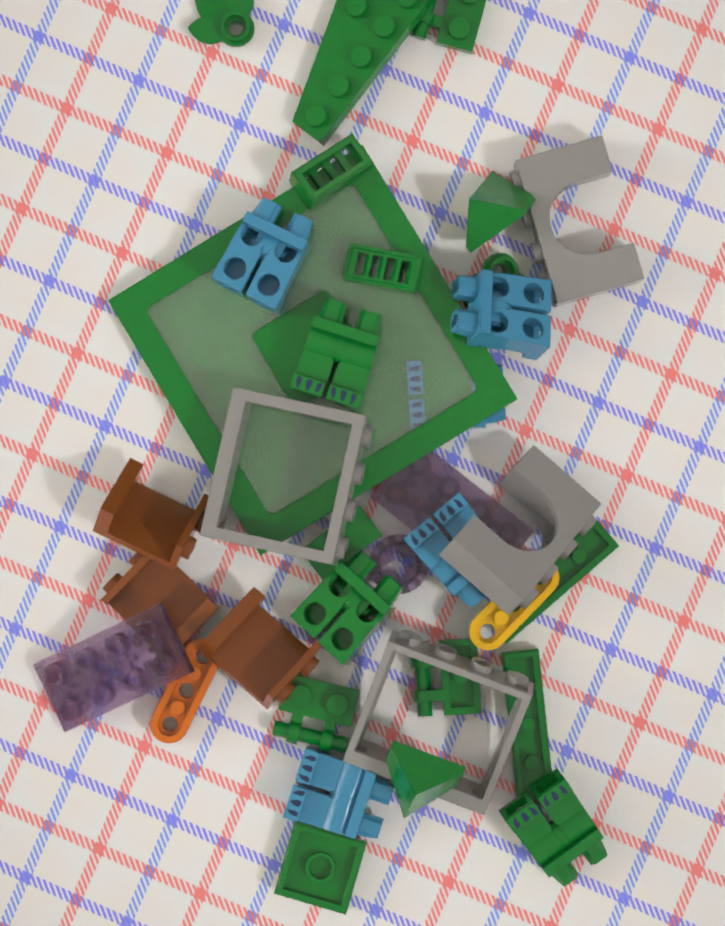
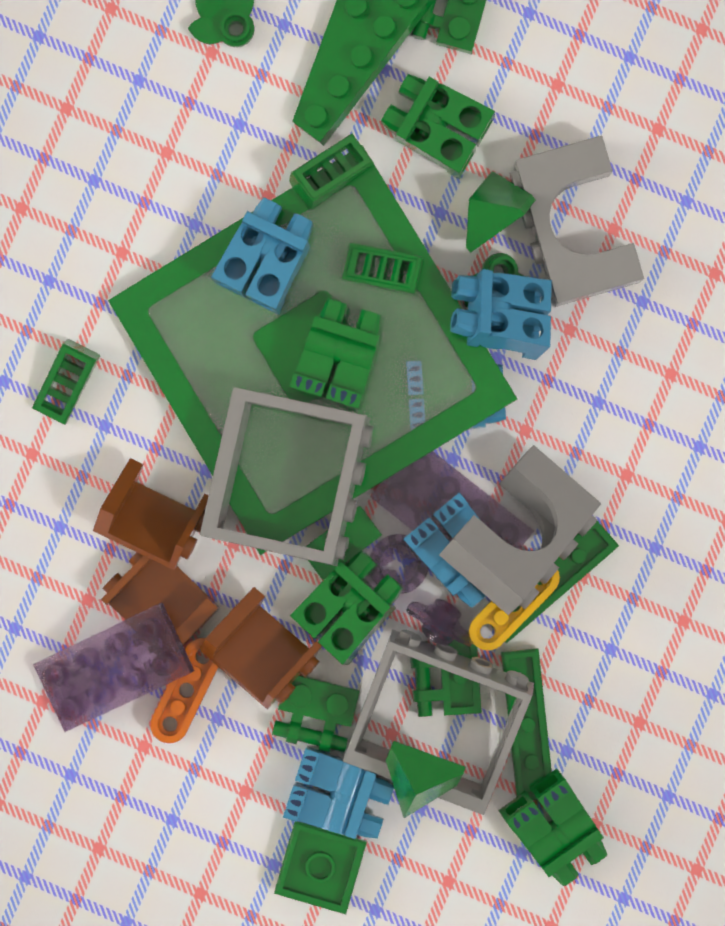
none -> green slope [32,339,100,425]
none -> green hips [381,74,495,179]
none -> clear purple plate [406,599,473,647]

